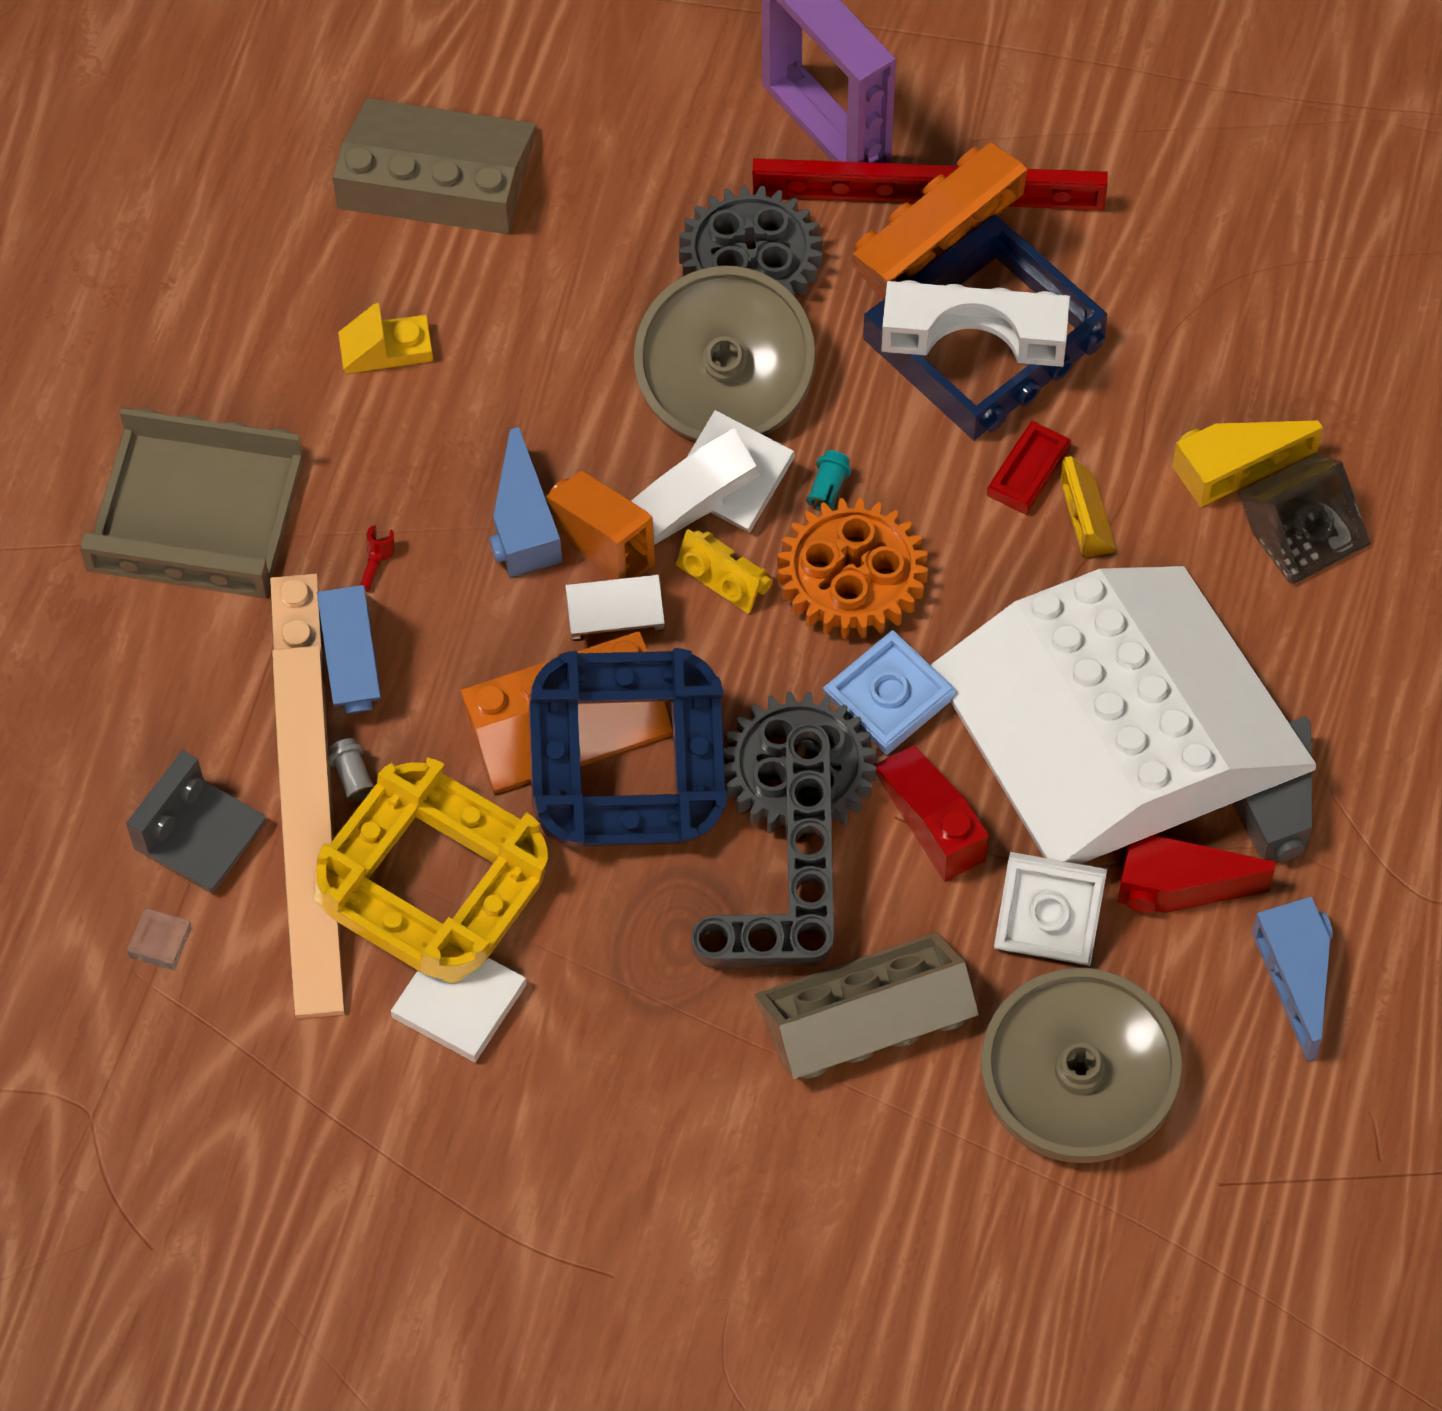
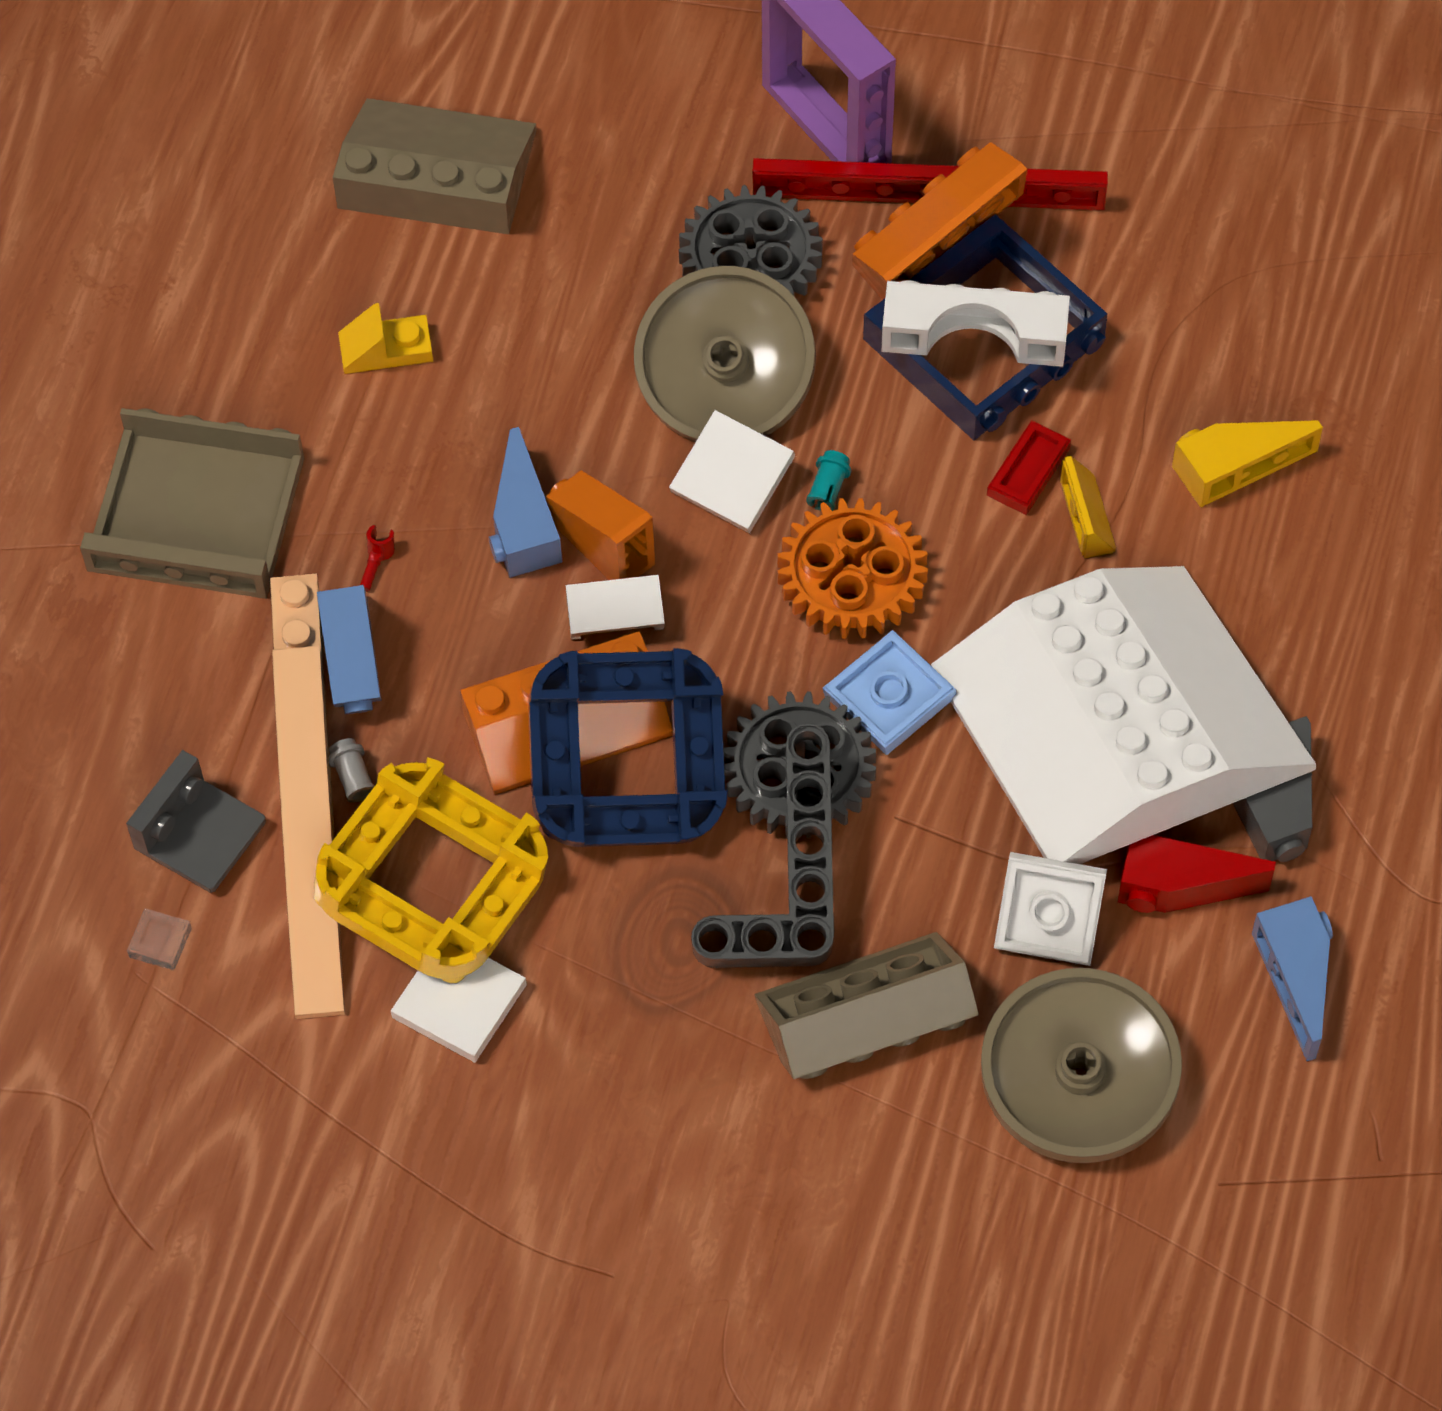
white slope [631,428,761,545] -> none
yellow hinge [676,529,773,614] -> none
red slope [874,745,989,882] -> none
clear smoke slope [1239,453,1371,584] -> none

